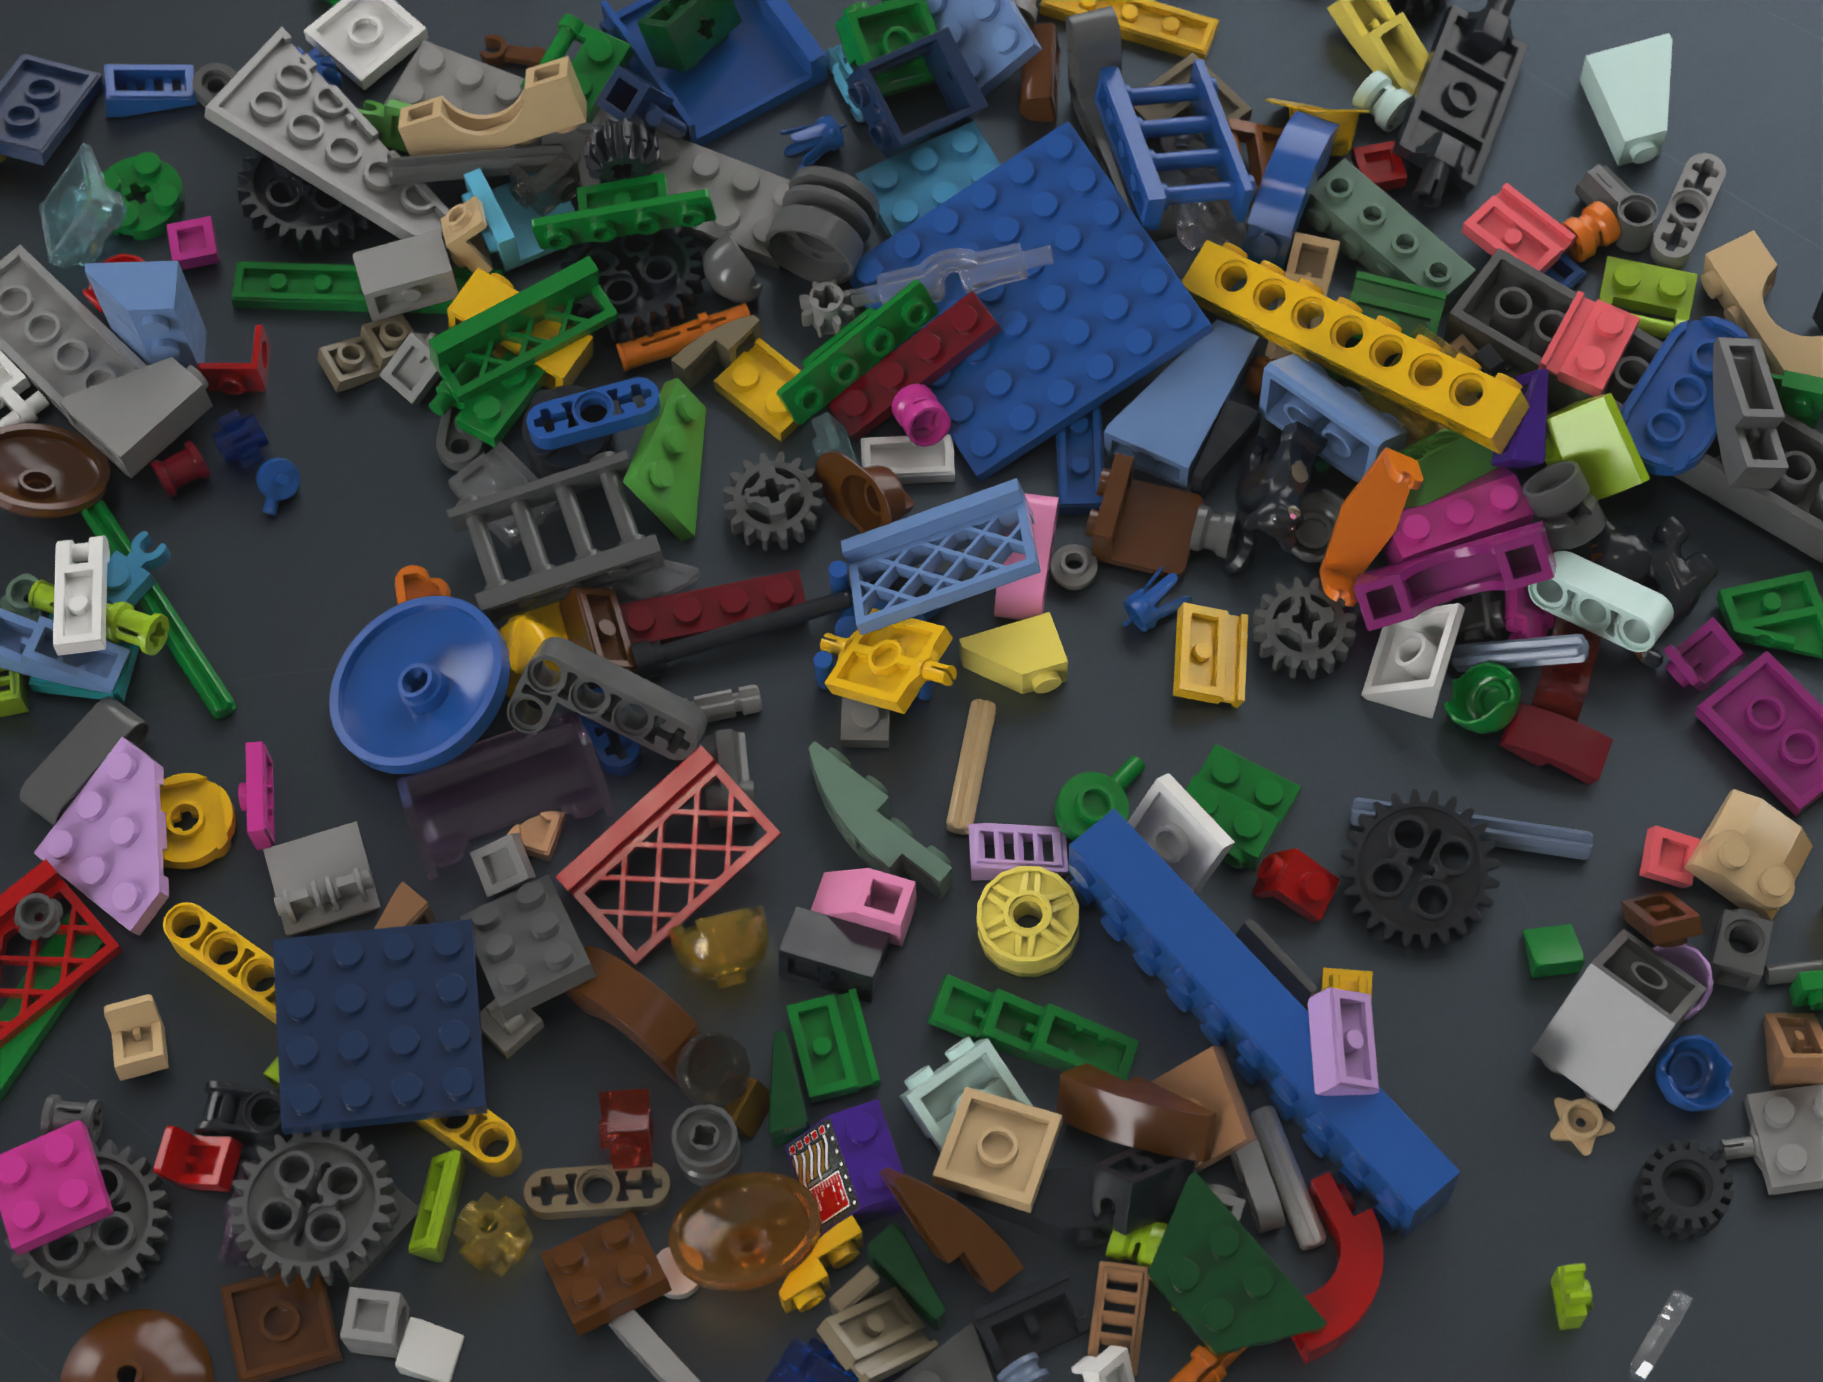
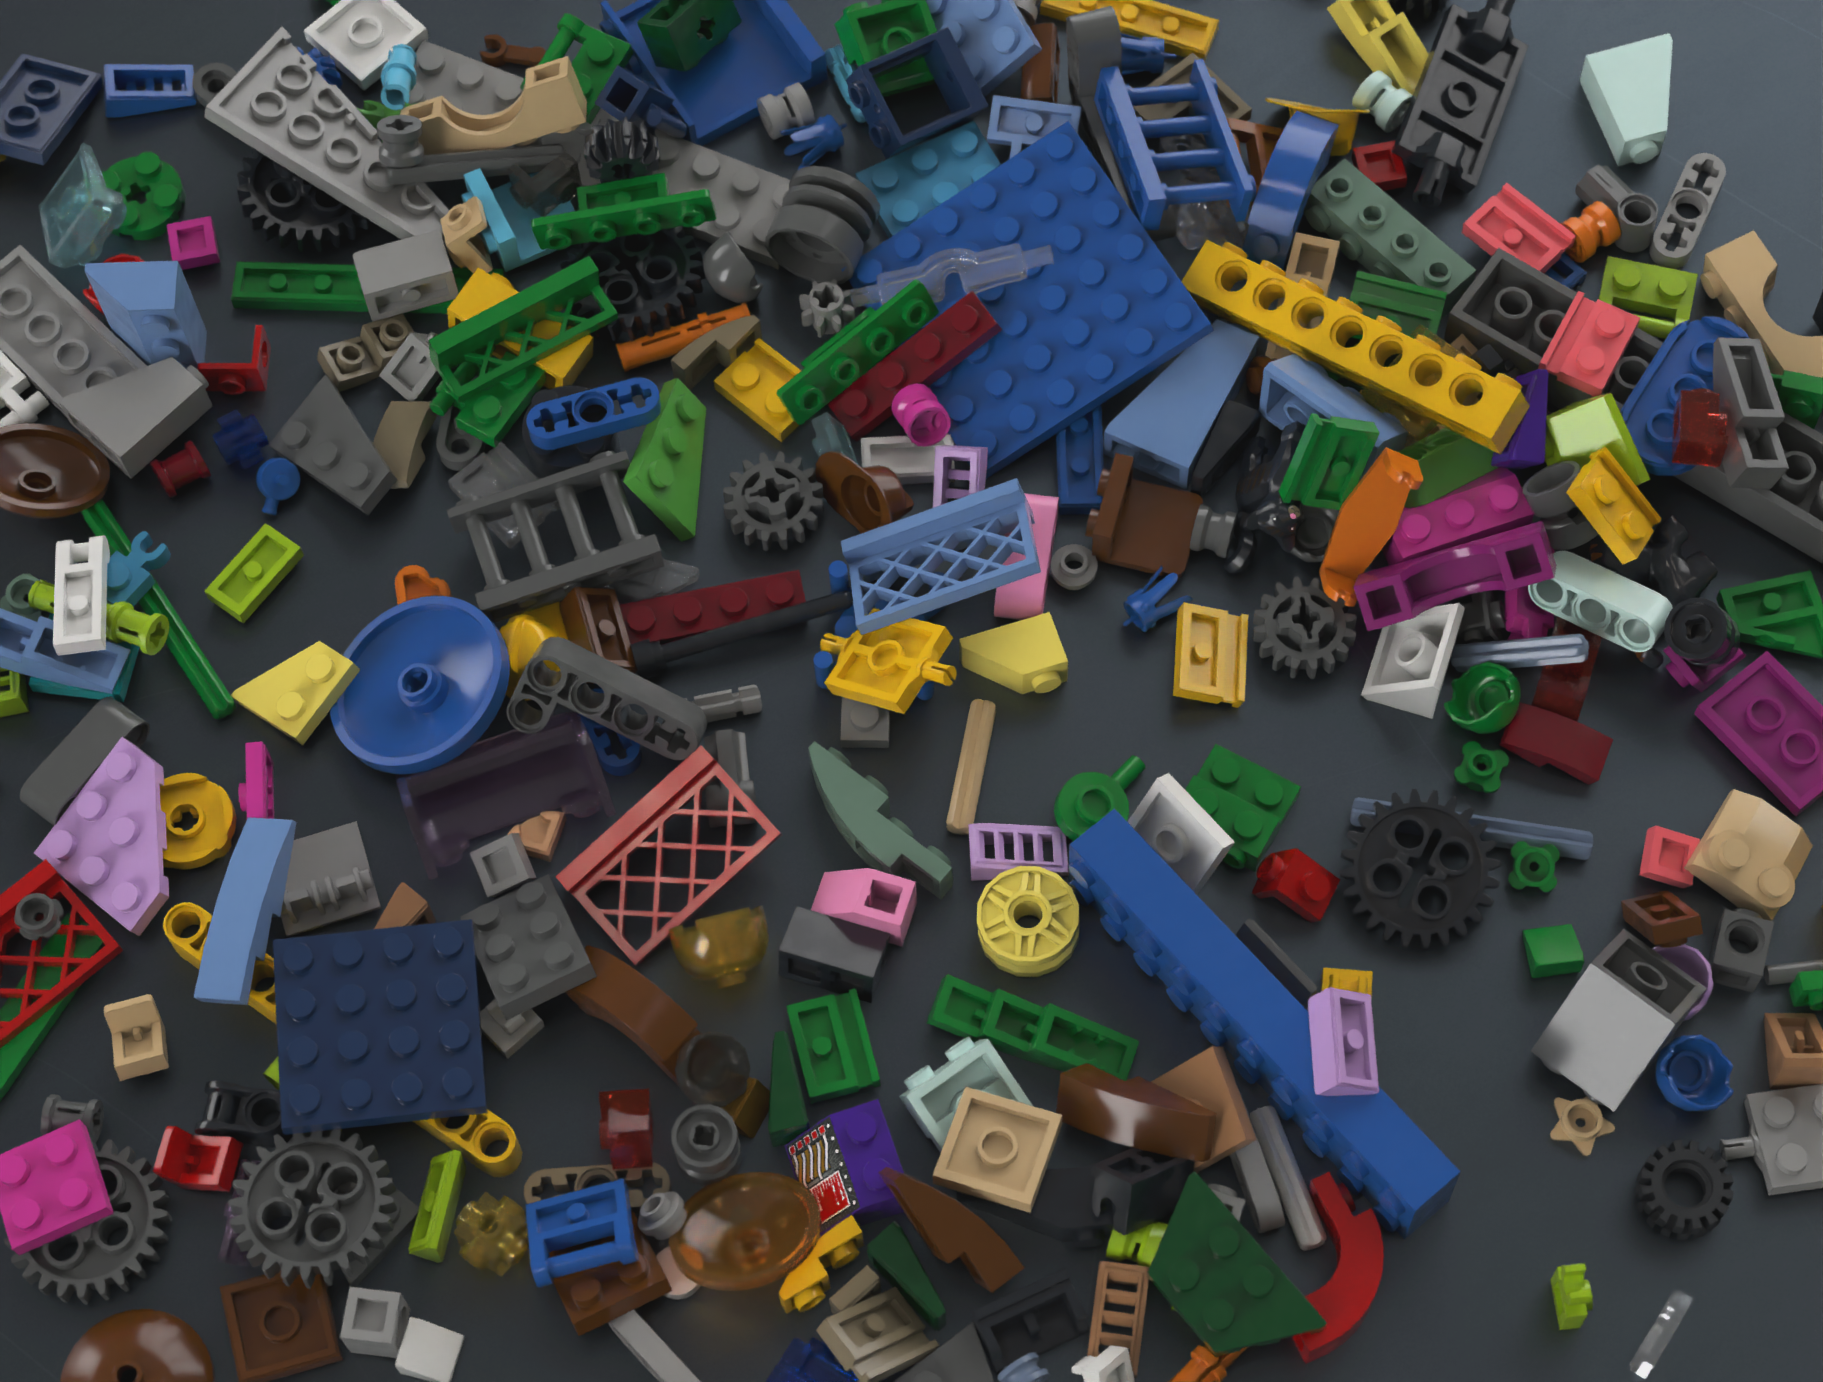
none -> medium blue slope [193,817,297,1005]
none -> lime plate [205,523,304,624]
none -> light yellow wing [231,641,360,745]
none -> dark grey wing [268,374,397,515]
none -> dark tan slope [373,401,437,489]
none -> dark grey wheel [377,115,424,167]
none -> medium azure pin [381,44,417,110]
none -> blue plate [525,1179,639,1288]
none -> light grey plate [638,1191,687,1240]
none -> light grey wheel [757,82,815,140]
none -> lavender slope [933,445,988,508]
none -> medium blue hinge [987,95,1082,159]
none -> blue piece [1121,33,1176,75]
none -> green plate [1278,413,1380,510]
none -> green plate [1454,741,1509,794]
none -> green plate [1508,841,1560,892]
none -> yellow plate [1566,447,1662,565]
none -> black wheel [1664,598,1740,670]
none -> clear red brick [1672,388,1729,467]

